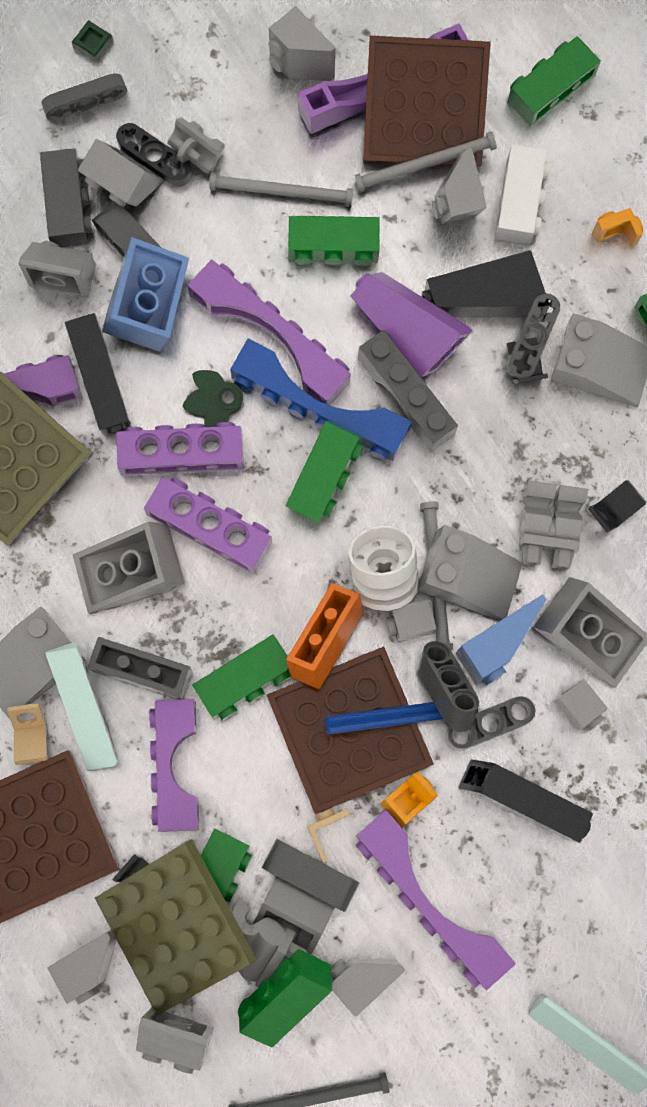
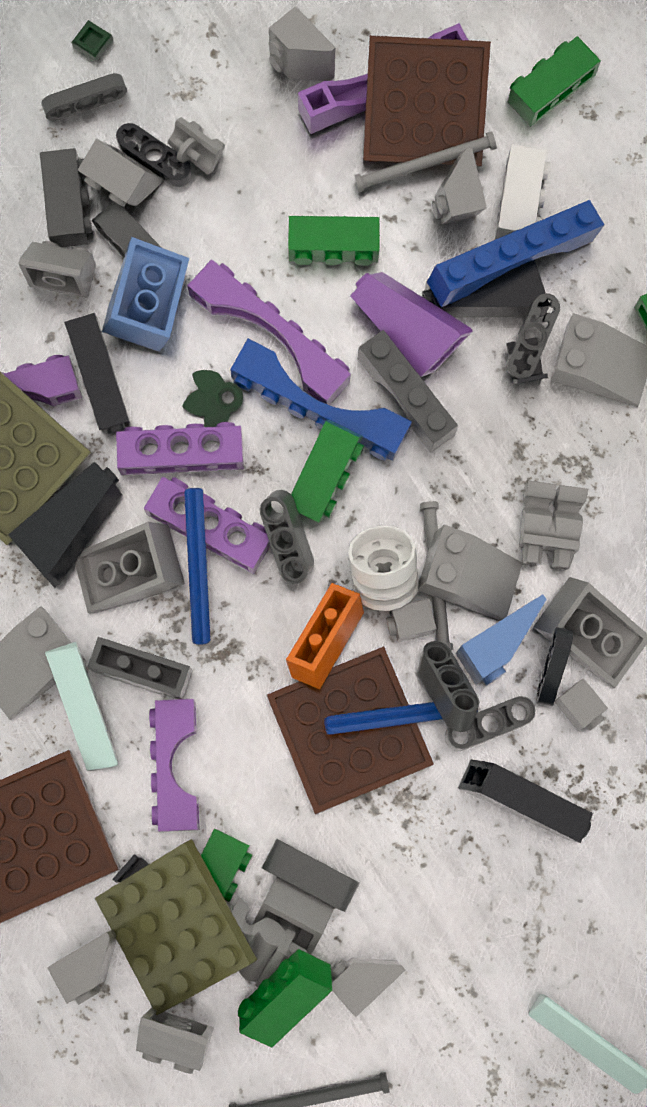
tan bracket [7,703,47,765] -> none
green brick [192,634,291,721] -> none
light grey bar [209,172,353,207] -> none
tan bracket [307,808,350,863] -> none
medium lavender arch [355,810,516,991] -> none
light orange bracket [380,772,438,828] -> none
black bracket [588,480,647,533] -> none
light orange bracket [592,208,643,247] -> none
none -> black slope [8,462,122,588]
none -> blue axle [184,488,211,645]
none -> dark grey beam [259,490,314,584]
none -> blue arch [427,200,605,307]
none -> black beam [536,627,573,707]

